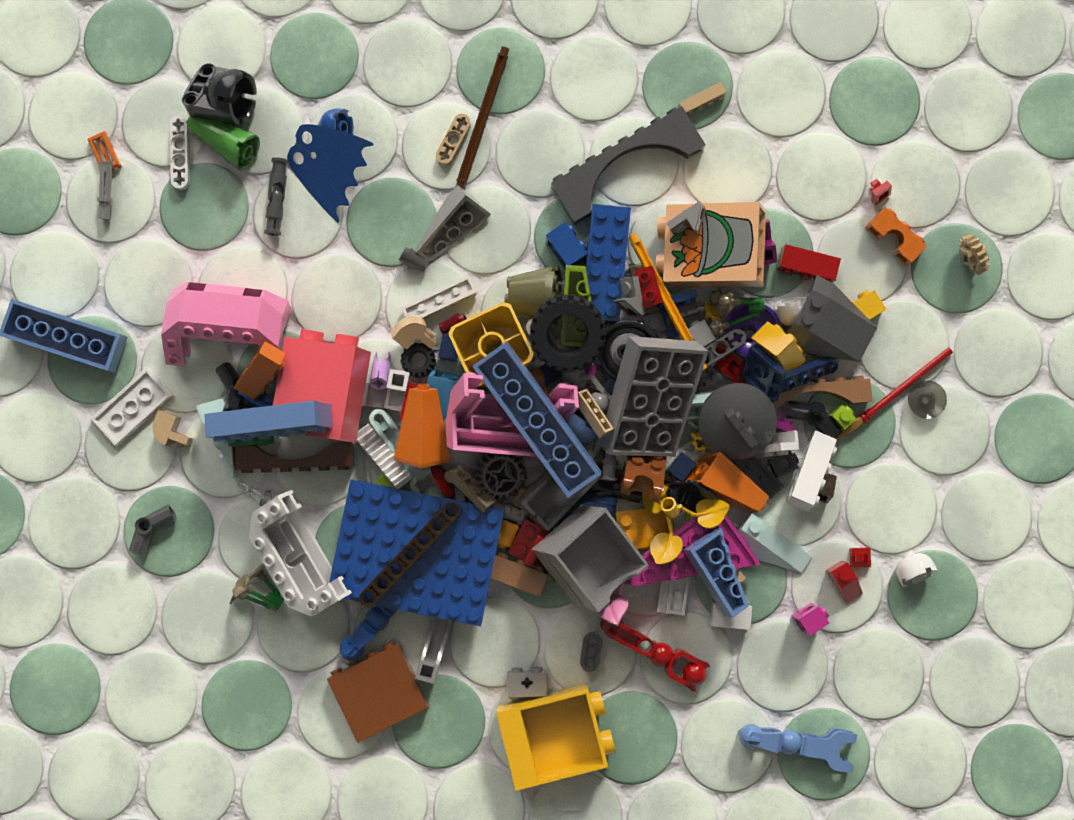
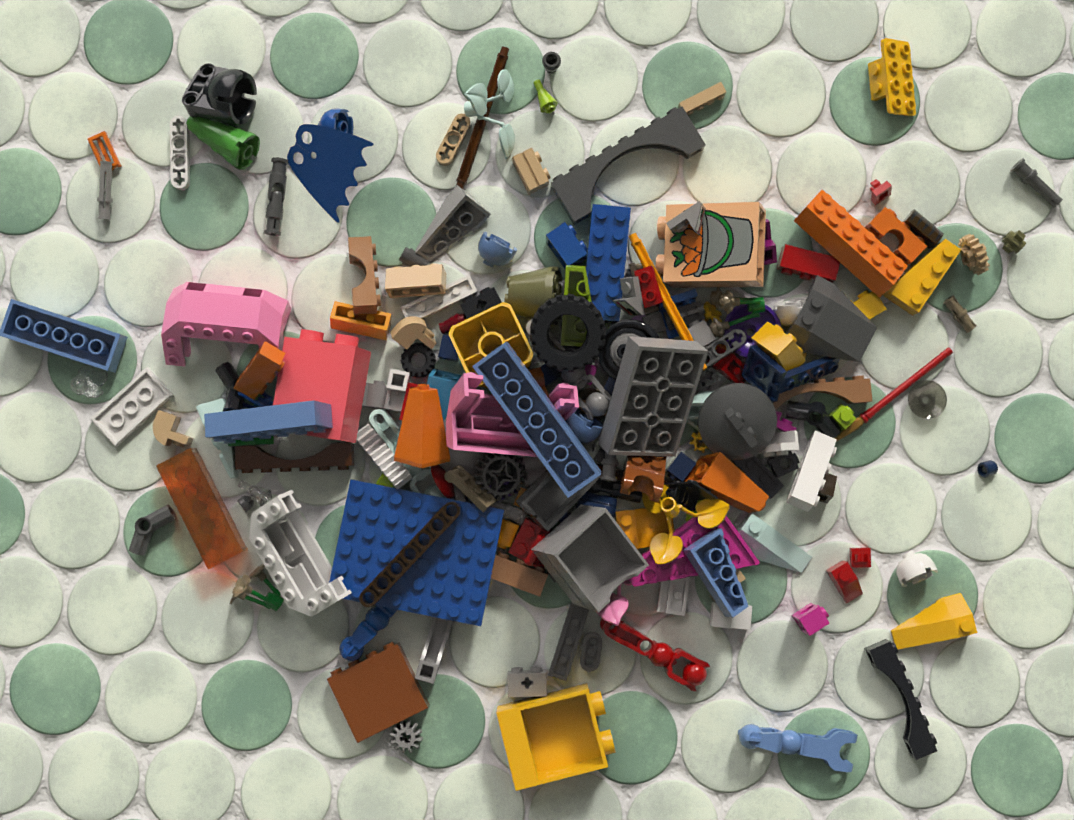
lavender piece [370,352,391,390] -> none
tan piece [578,389,614,439] -> none
none -> clear plate [70,364,108,398]
none -> clear orange brick [156,448,248,569]
none -> dark grey hinge [237,496,254,512]
none -> light orange brick [330,301,391,341]
none -> medium nougat arch [348,236,381,315]
none -> tan brick [385,263,446,298]
none -> light grey gear [390,719,423,754]
none -> black brick [460,287,502,319]
none -> light aqua plant [464,69,515,159]
none -> medium blue cylinder [478,232,517,267]
none -> tan brick [512,148,551,195]
none -> lime cone [533,79,558,114]
none -> dark grey cone [542,52,561,74]
none -> dark grey gear [548,601,589,681]
none -> orange brick [793,190,908,298]
none -> black arch [865,639,937,760]
none -> yellow bracket [868,38,916,117]
none -> yellow wedge [882,239,962,316]
none -> yellow wedge [891,593,978,649]
none -> dark brown brick [903,209,944,249]
none -> dark tan pin [943,295,977,333]
none -> dark blue piece [977,460,998,478]
none -> olive gear [1001,230,1026,254]
none -> dark grey pin [1010,158,1063,208]

